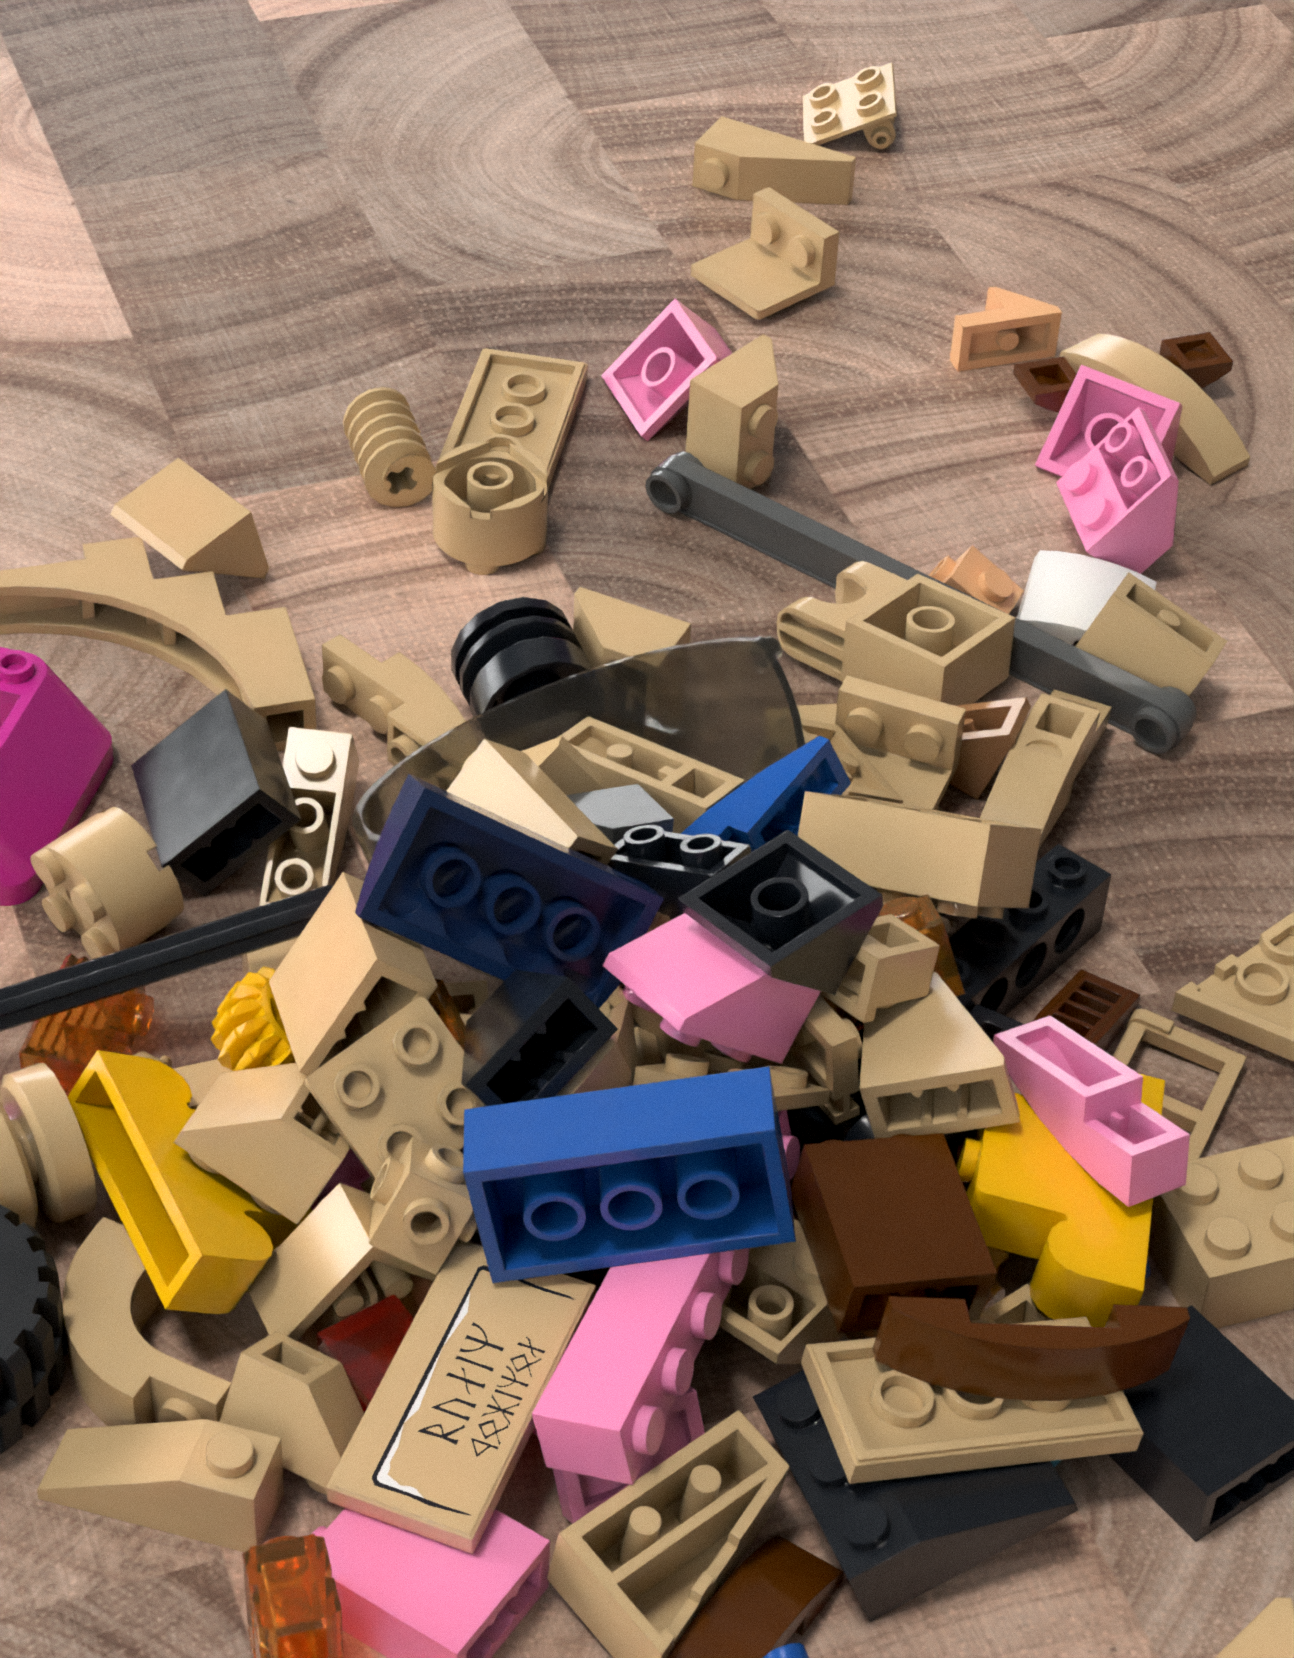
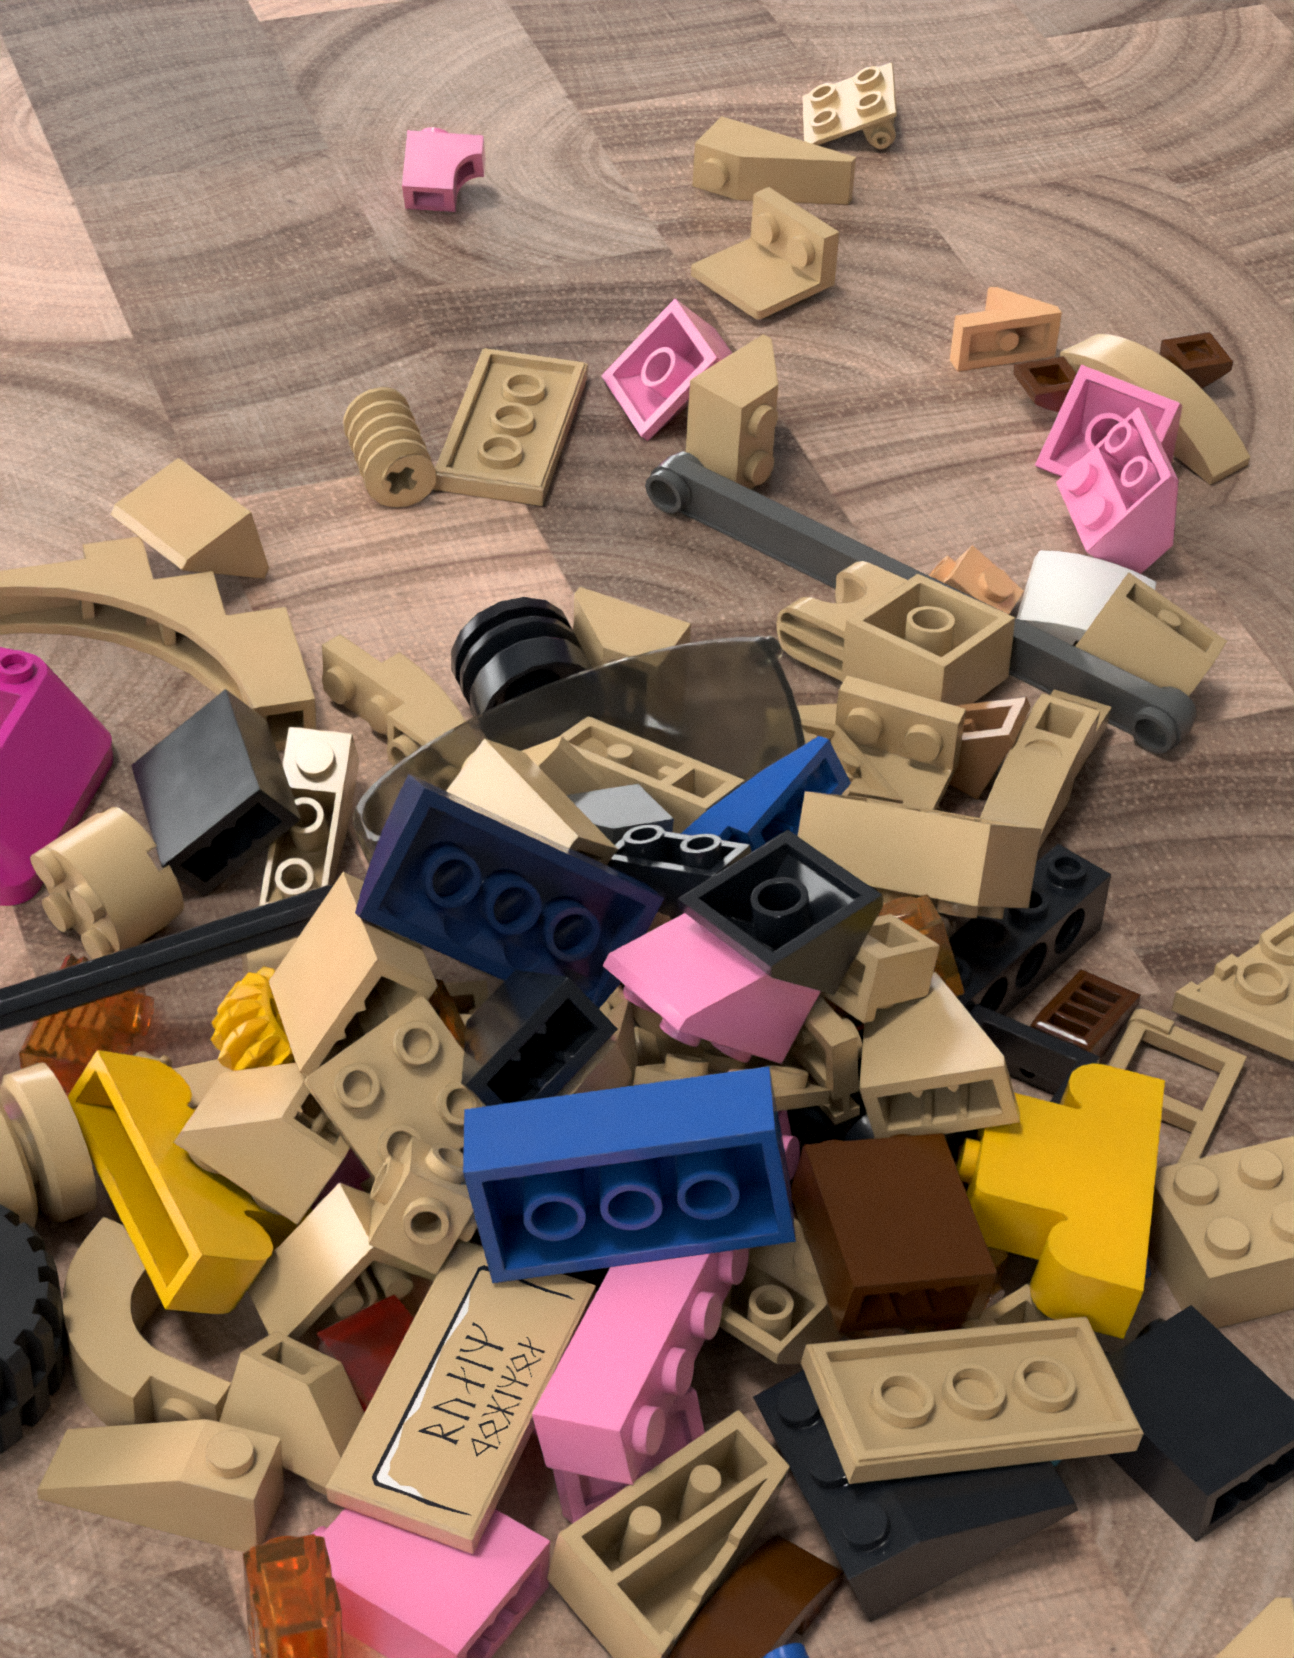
tan brick [432,442,548,575] -> none
reddish brown slope [872,1296,1190,1401] -> none
bright pink slope [993,1016,1190,1207] -> none
none -> bright pink brick [402,127,486,212]

